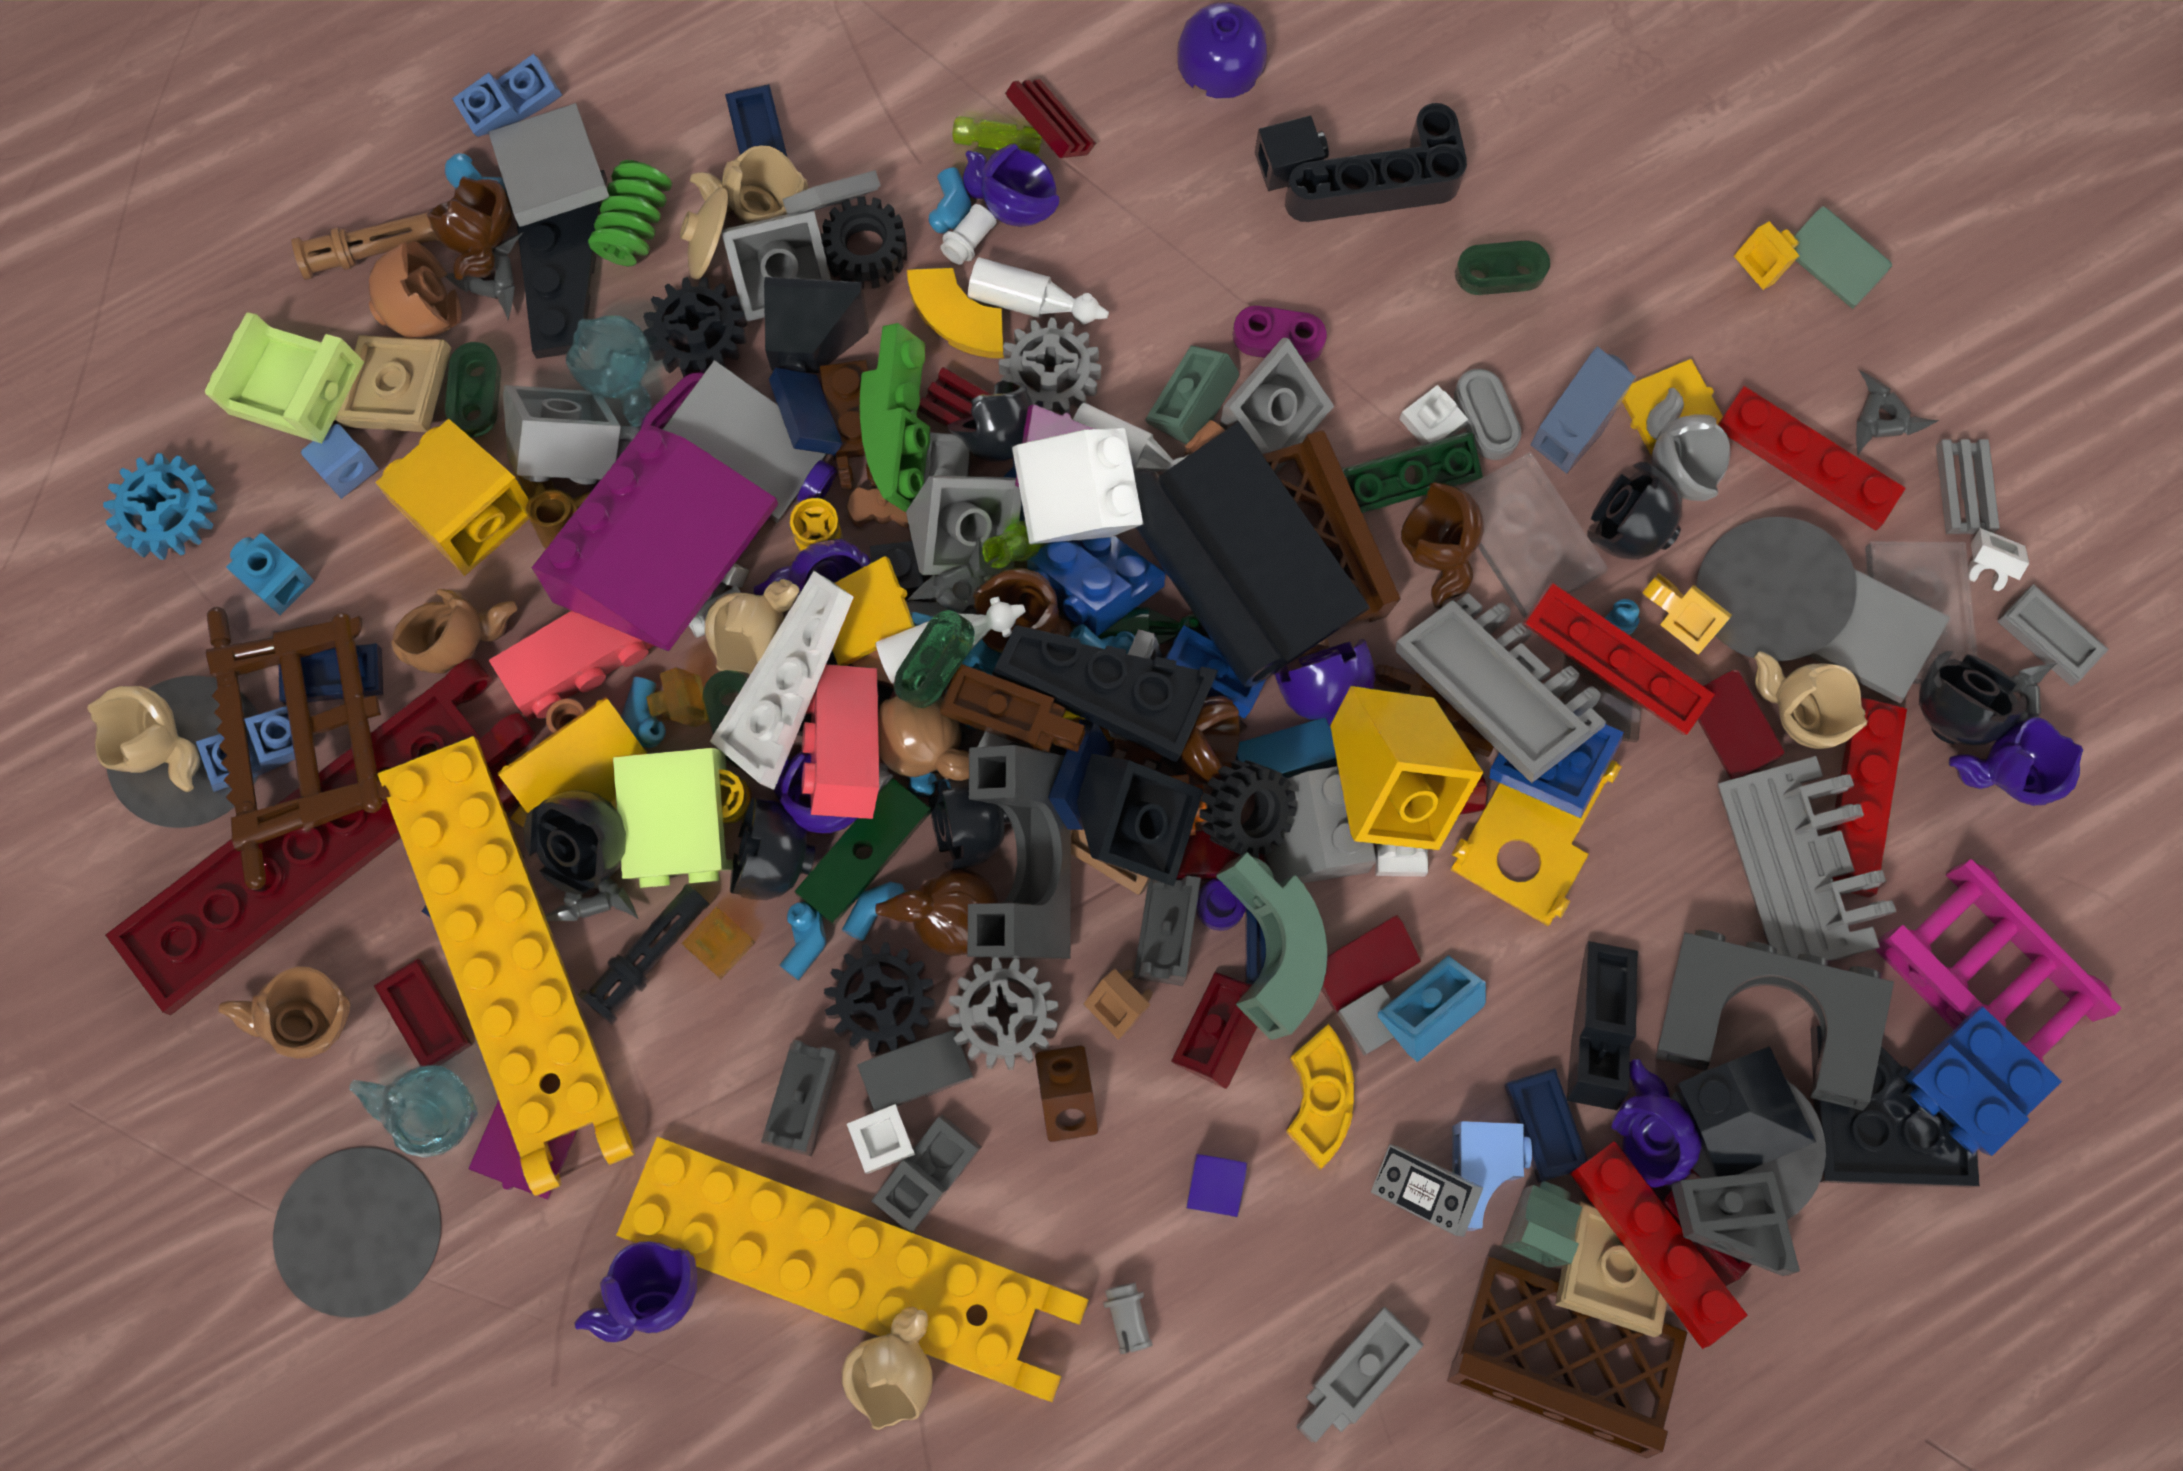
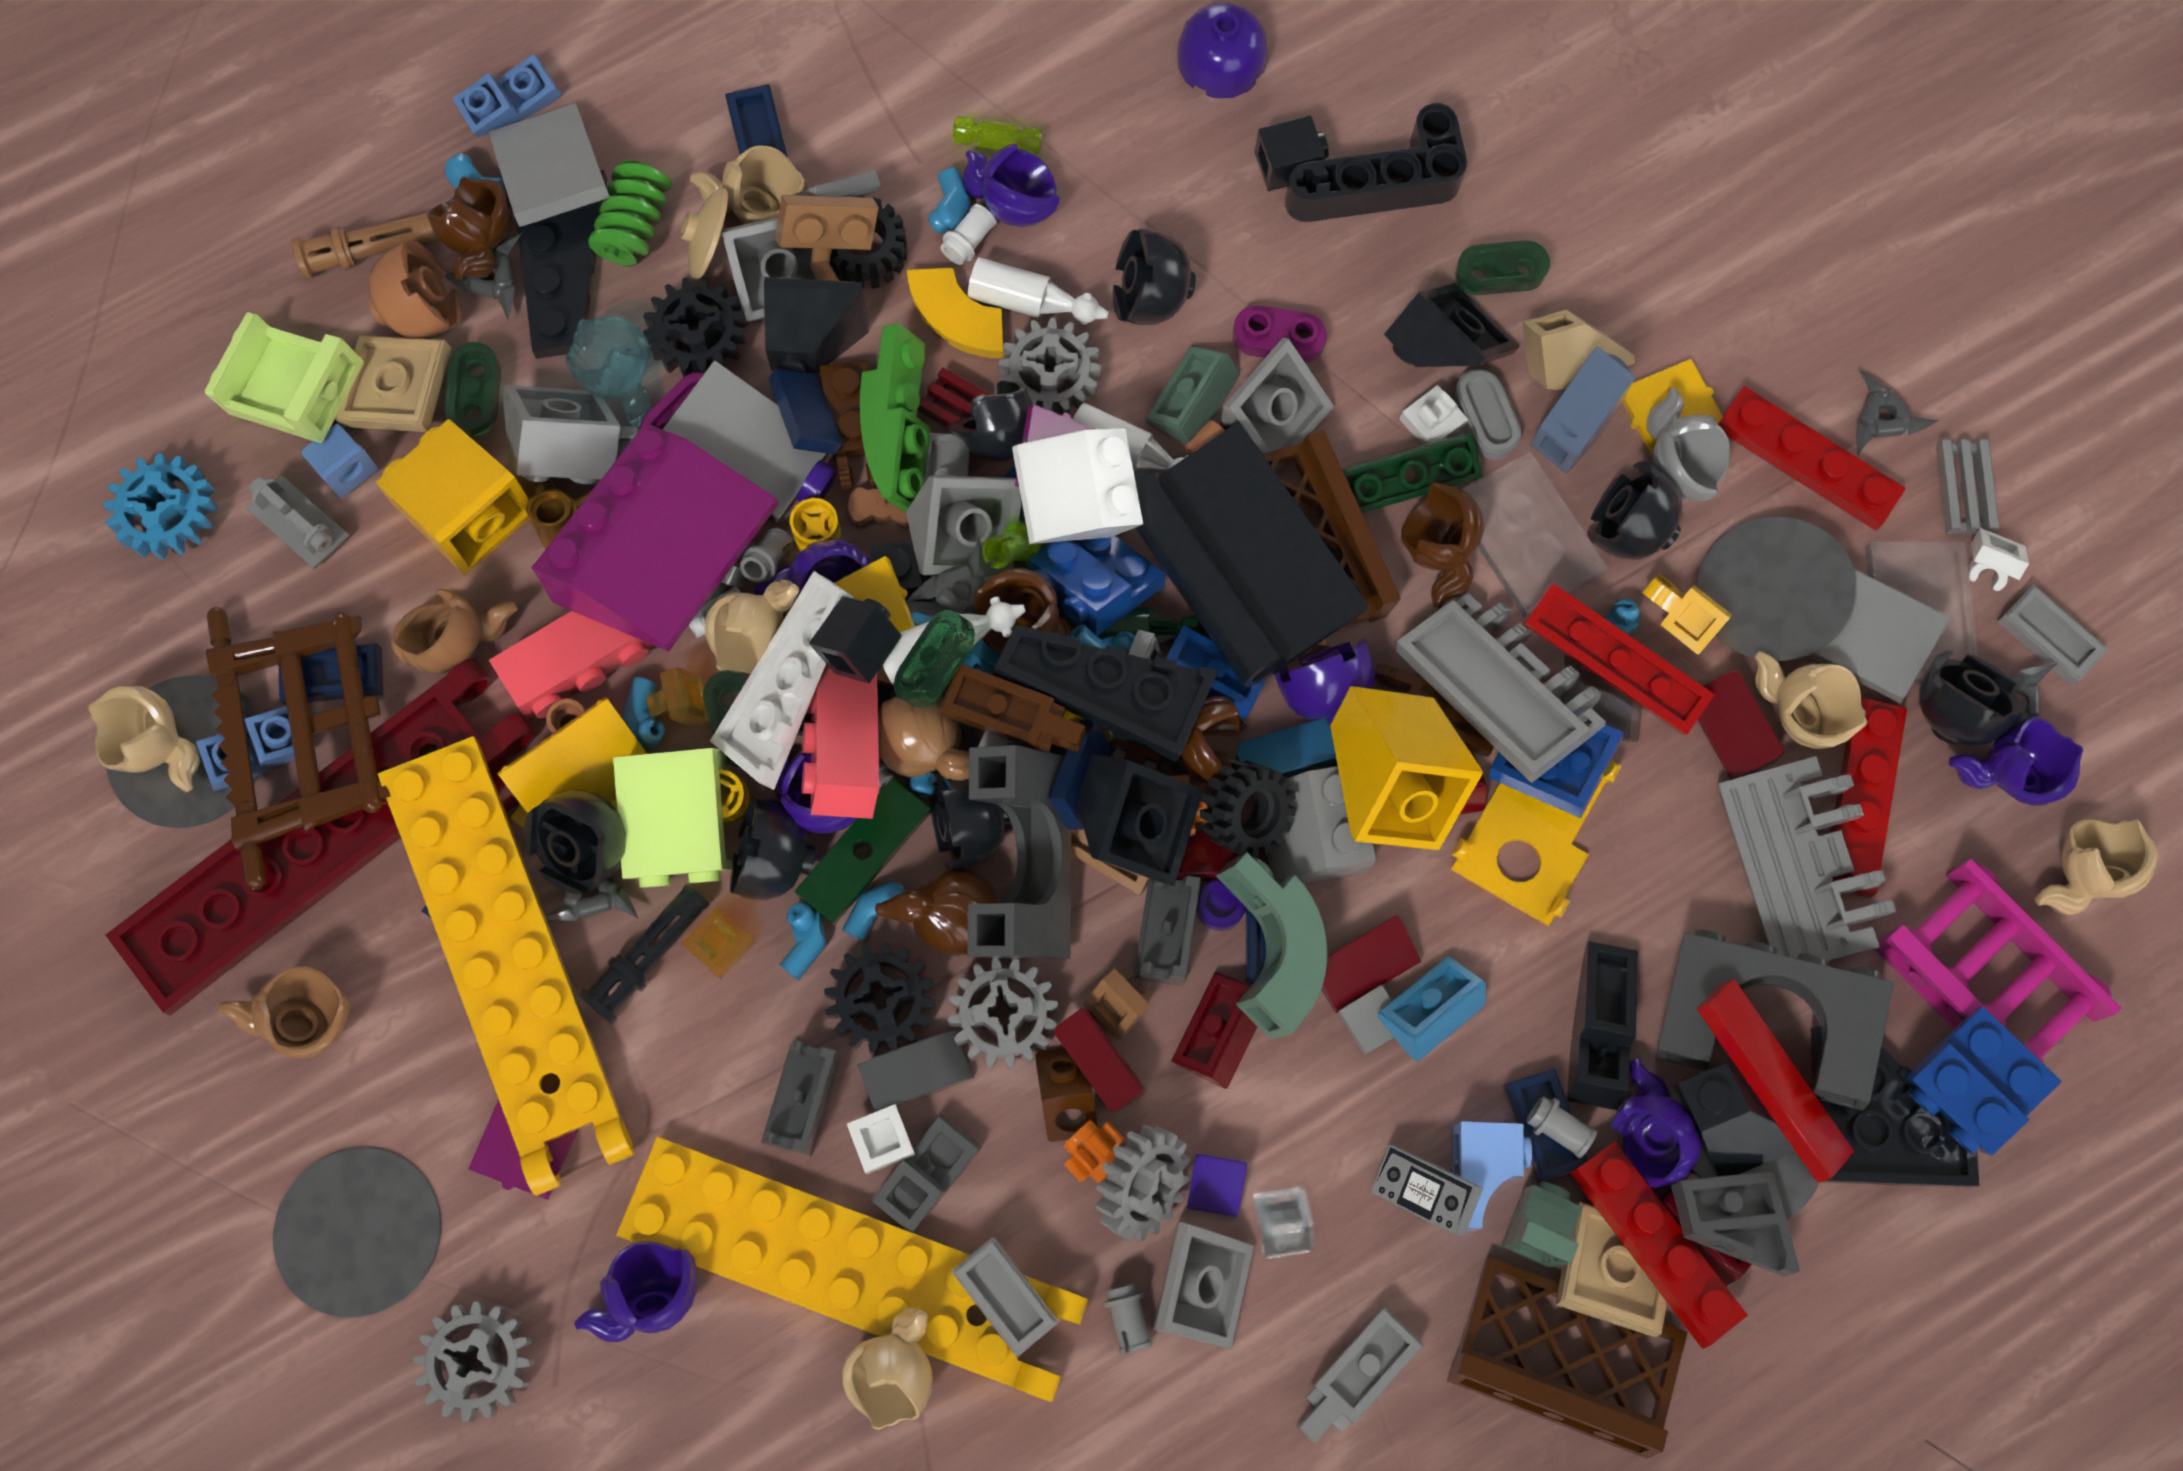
dark azure brick [226,533,314,615] -> none
clear light blue hair [349,1065,478,1158] -> none
dark red tile [374,958,472,1073] -> none
dark red tile [1005,79,1096,158] -> none
yellow tile [1286,1024,1354,1170] -> none
white tile [1375,844,1428,877] -> none
yellow tile [1734,221,1800,290] -> none
sand green slope [1794,206,1892,309] -> none
none -> light grey hinge [246,475,350,570]
none -> light grey gear [413,1302,535,1422]
none -> light grey pin [740,528,793,583]
none -> medium nougat plate [775,195,879,281]
none -> black brick [809,596,902,683]
none -> light grey tile [951,1237,1060,1357]
none -> dark red slope [1054,1008,1146,1112]
none -> orange gear [1063,1120,1126,1184]
none -> light grey gear [1095,1125,1191,1241]
none -> black cylinder [1113,229,1196,325]
none -> light grey slope [1152,1222,1255,1350]
none -> clear slope [1253,1186,1315,1258]
none -> black slope [1384,283,1520,367]
none -> tan slope [1523,309,1635,390]
none -> light grey pin [1526,1096,1597,1158]
none -> red tile [1697,978,1854,1183]
none -> tan hair [2034,819,2158,915]

